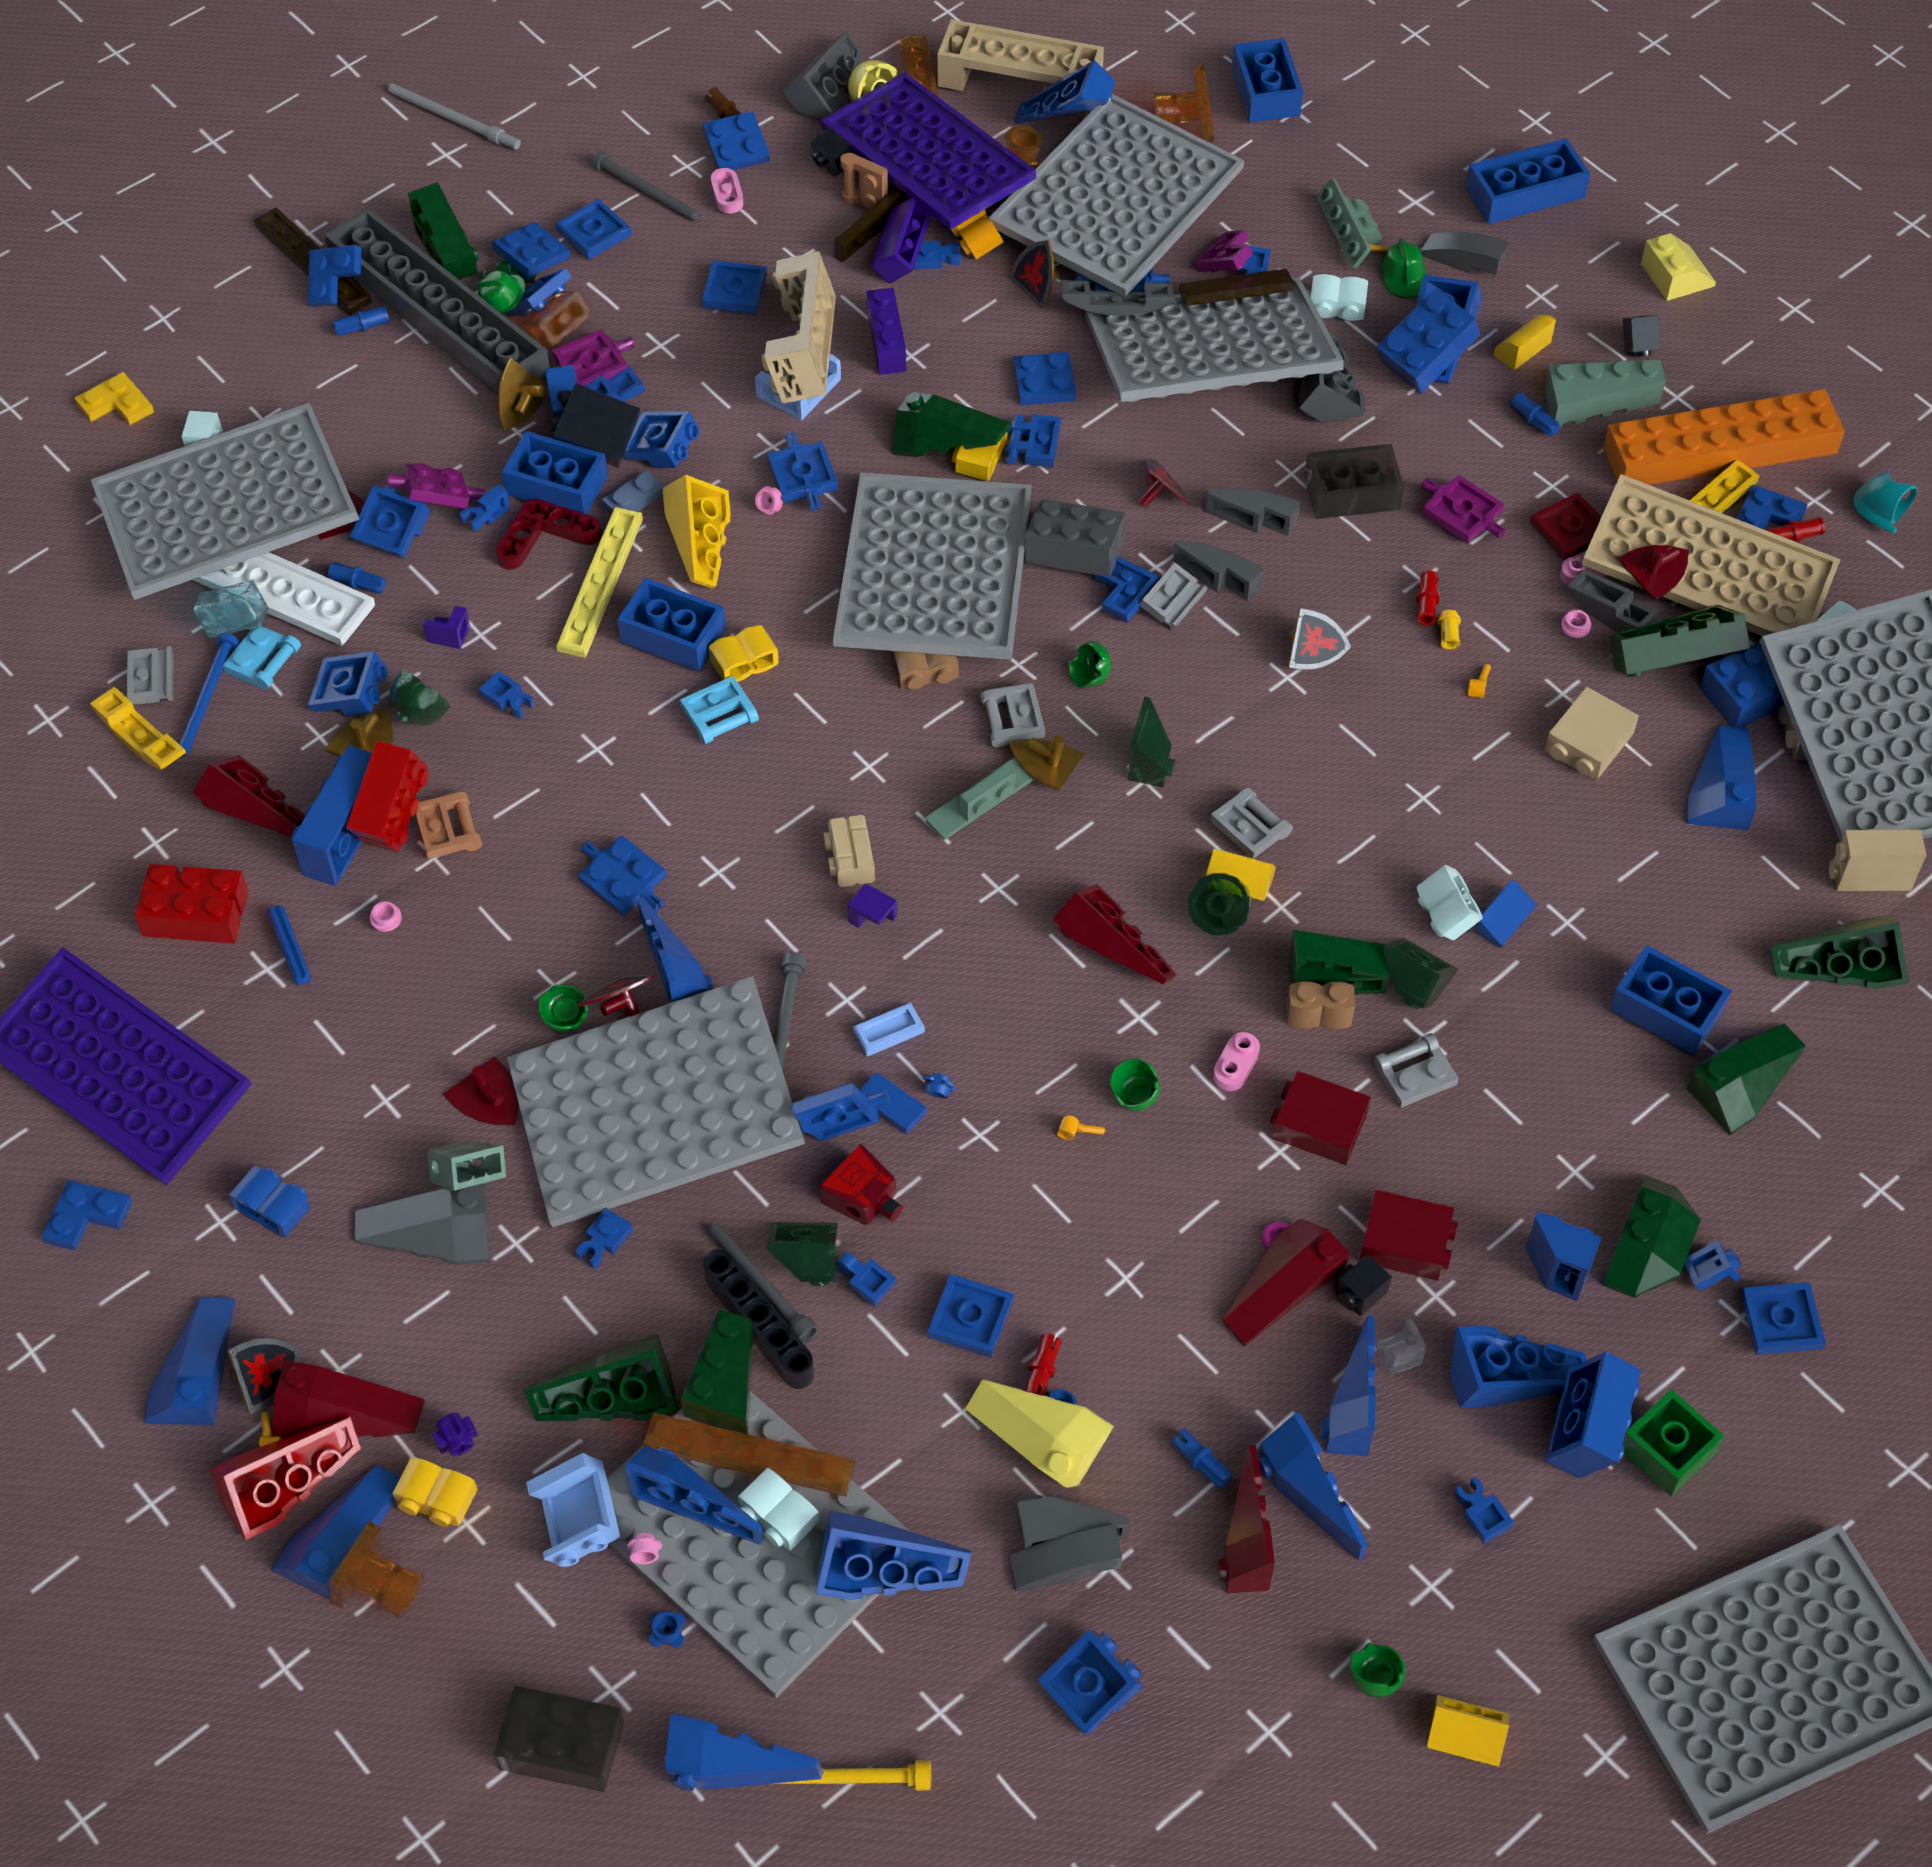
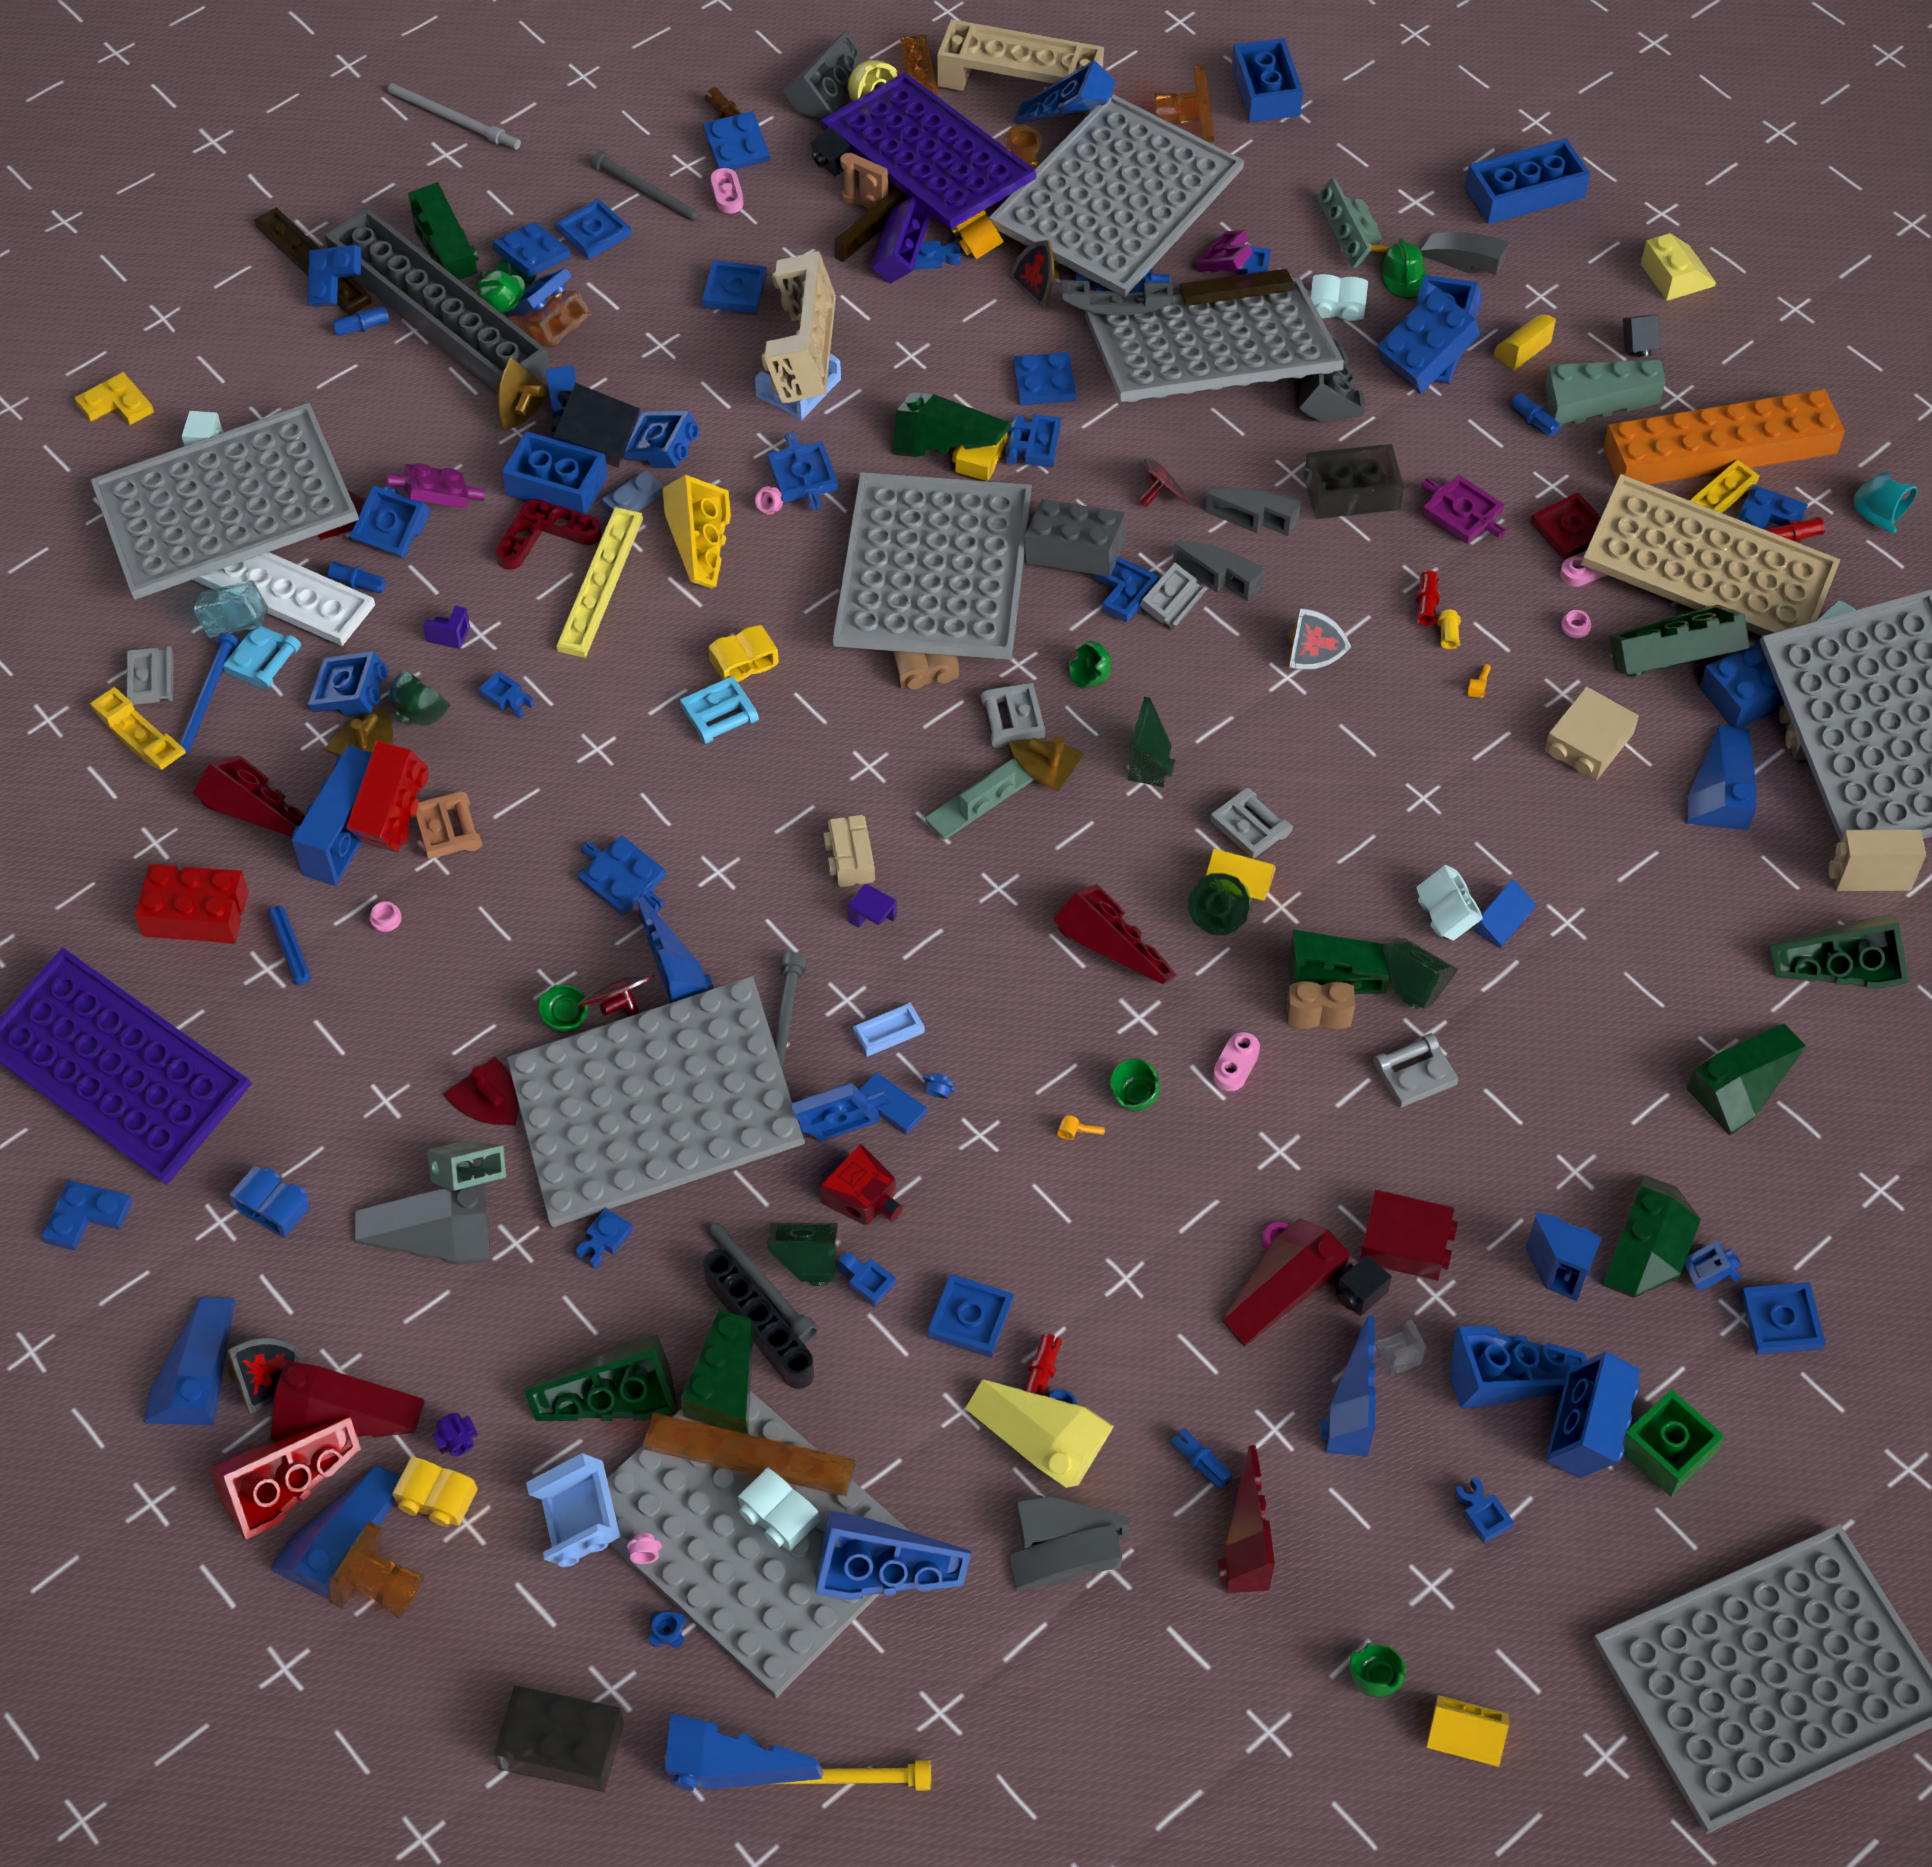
light orange hand [259,1412,282,1447] -> none
blue plate [460,484,510,531] -> none
magenta plate [545,329,635,386] -> none
blue slope [585,366,646,402] -> none
blue brick [617,577,726,672] -> none
blue wedge [625,1446,763,1545] -> none
dark purple brick [866,288,906,375] -> none
blue plate [1038,1629,1144,1735] -> none
blue wedge [1258,1412,1368,1560] -> none
dark red brick [1270,1070,1371,1165] -> none
dark grey slope [1567,569,1658,633] -> none
blue brick [1609,945,1732,1056] -> none
dark red shield [1617,545,1689,601] -> none

